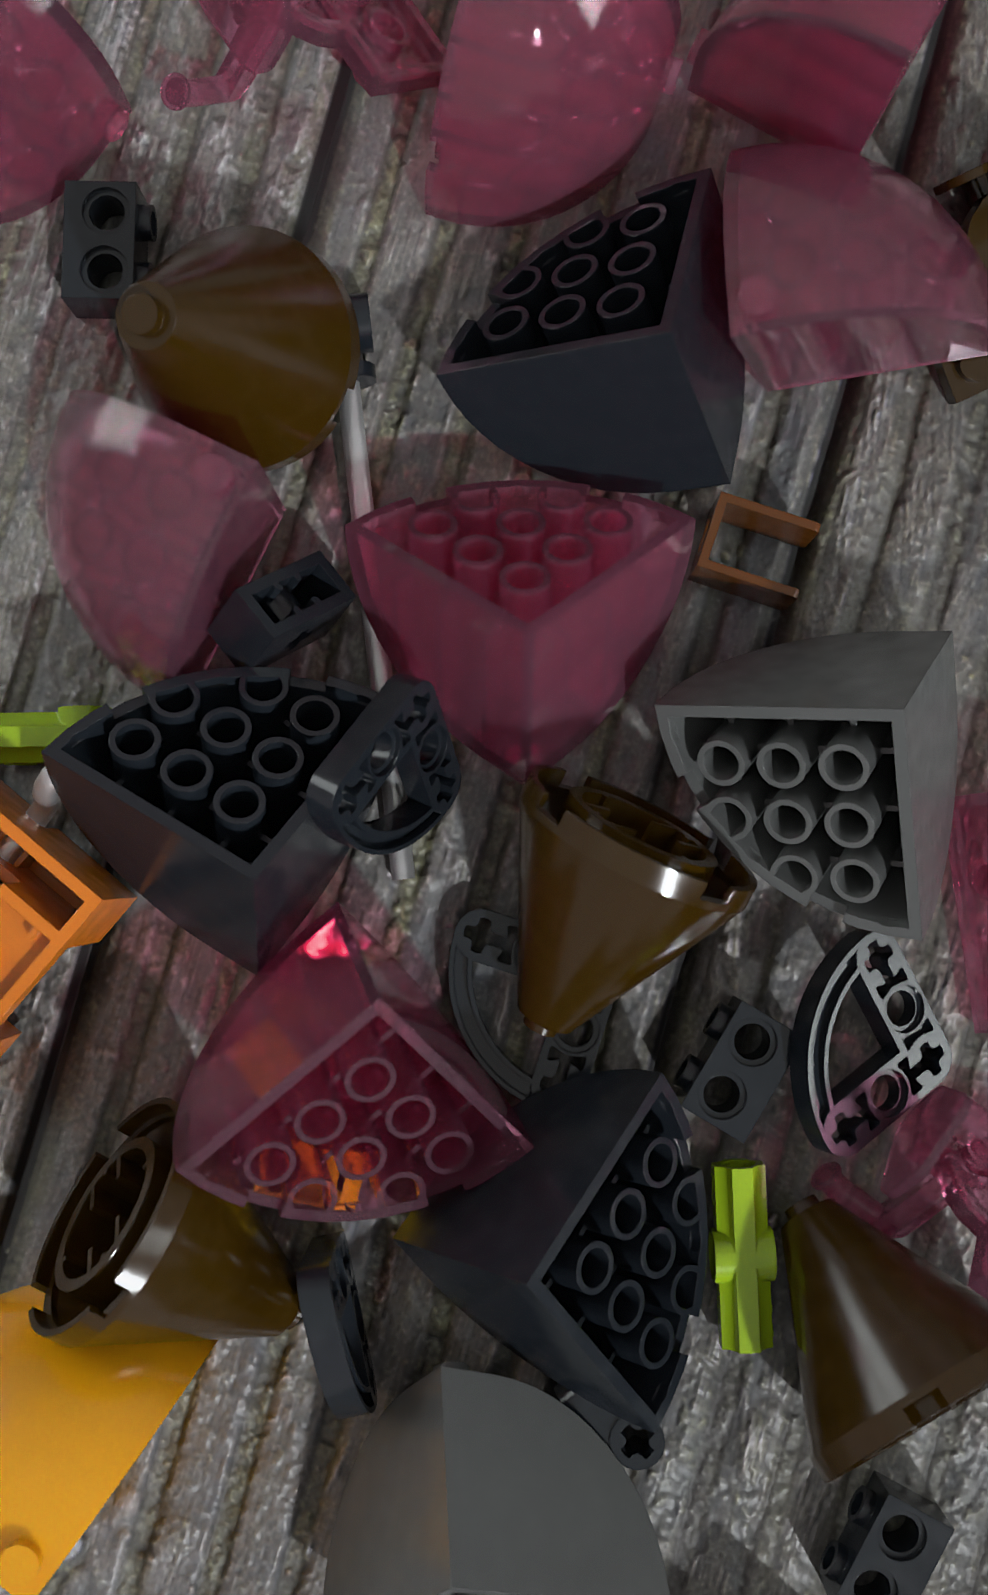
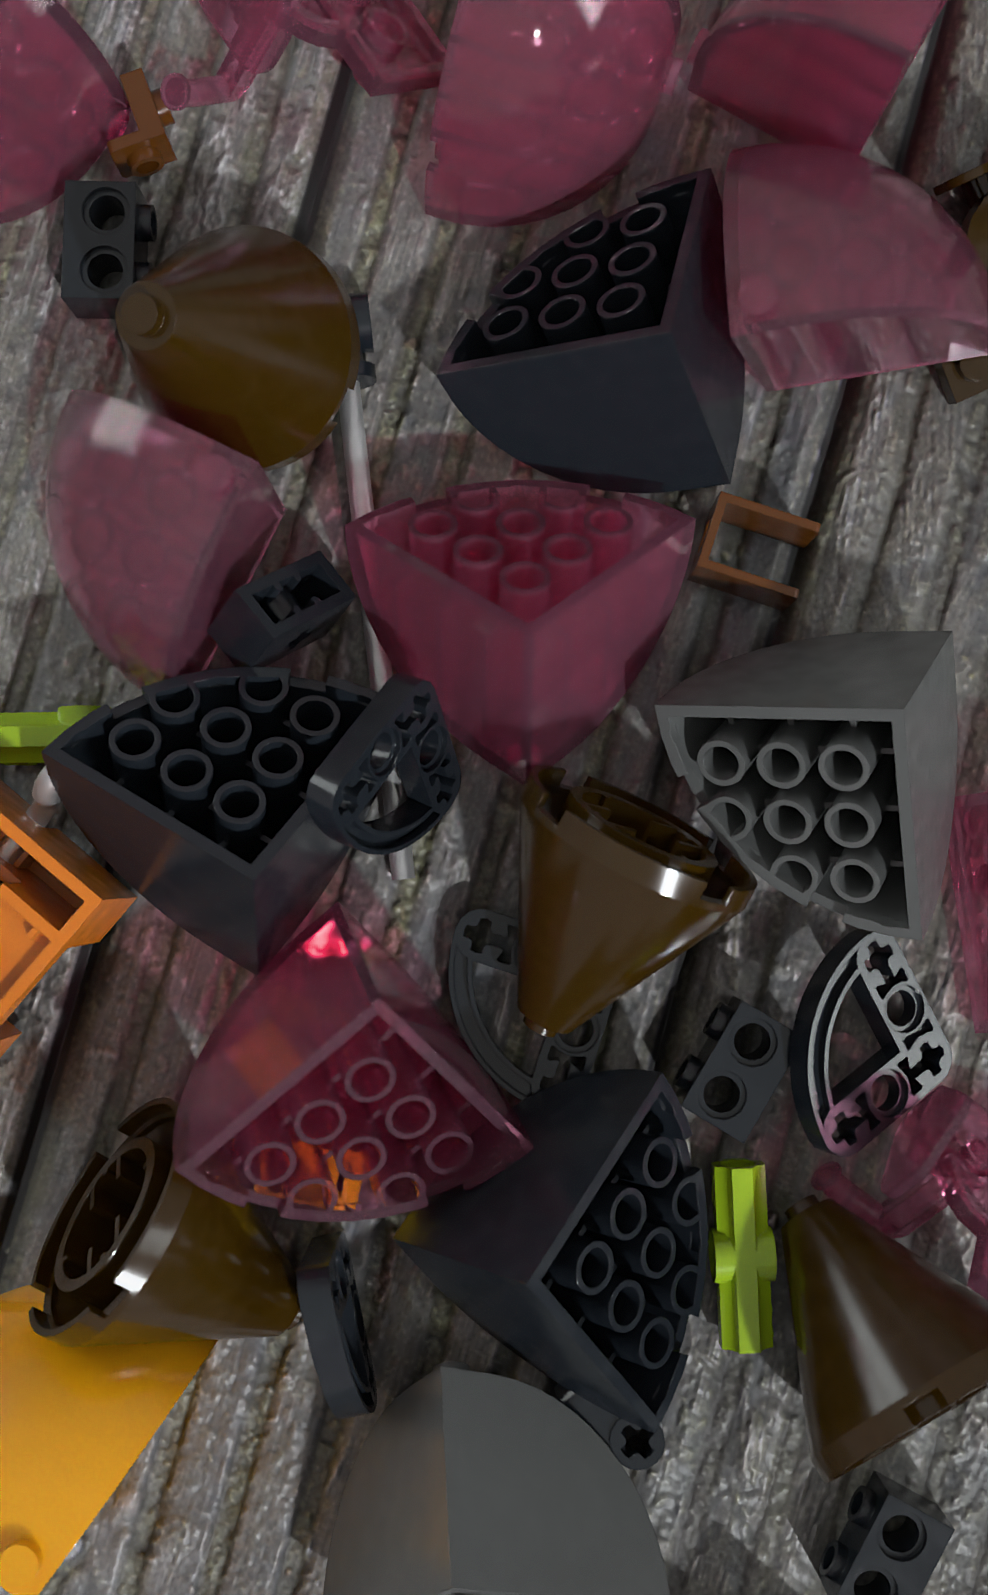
none -> reddish brown bracket [107,68,177,178]

